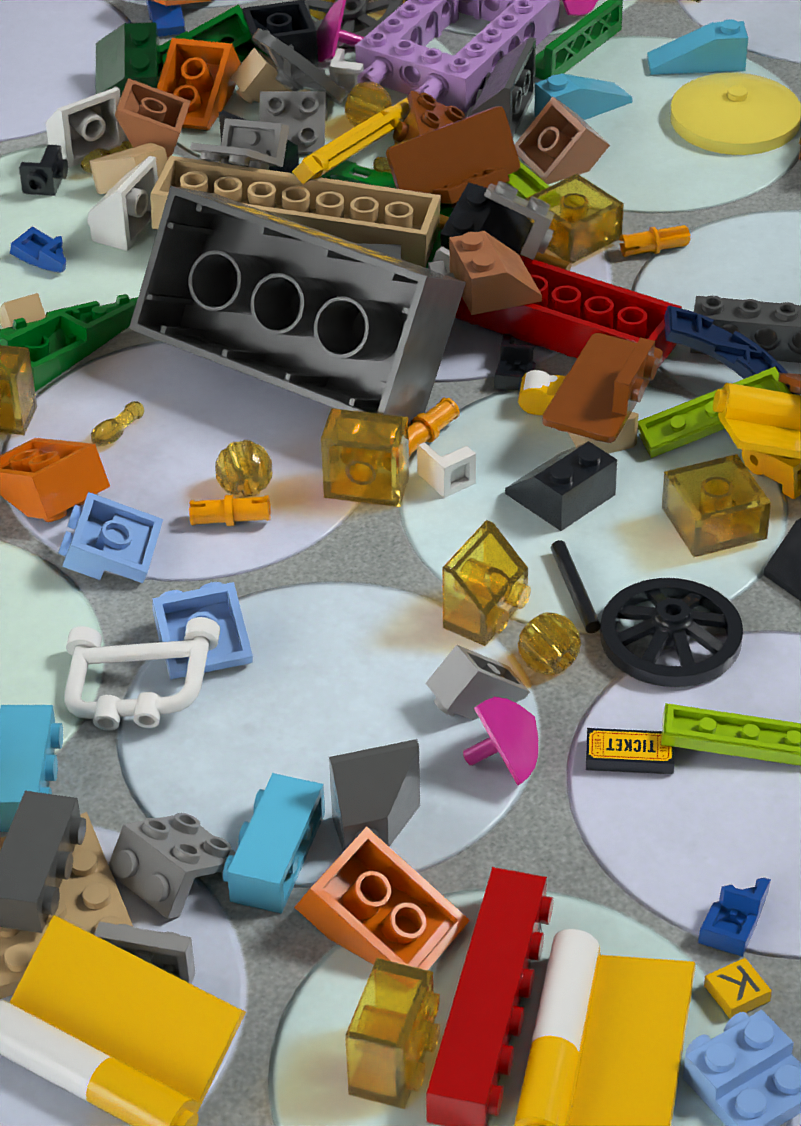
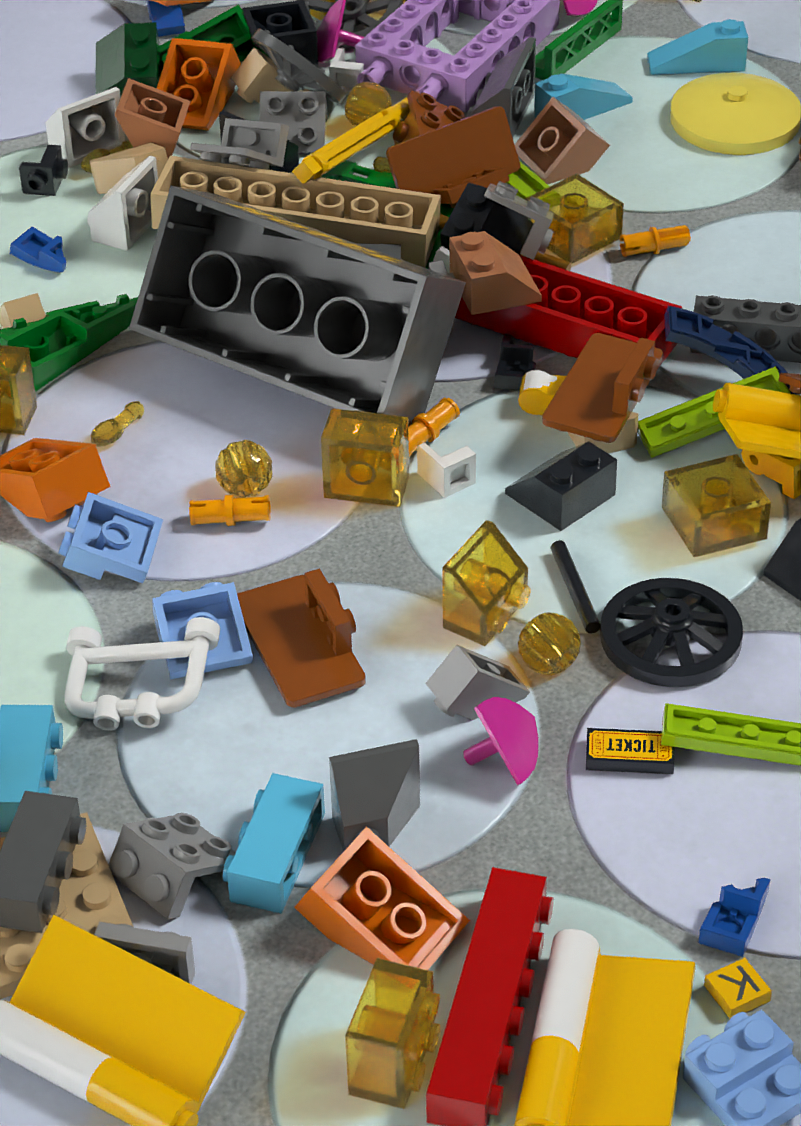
none -> dark orange bracket [237,568,366,707]

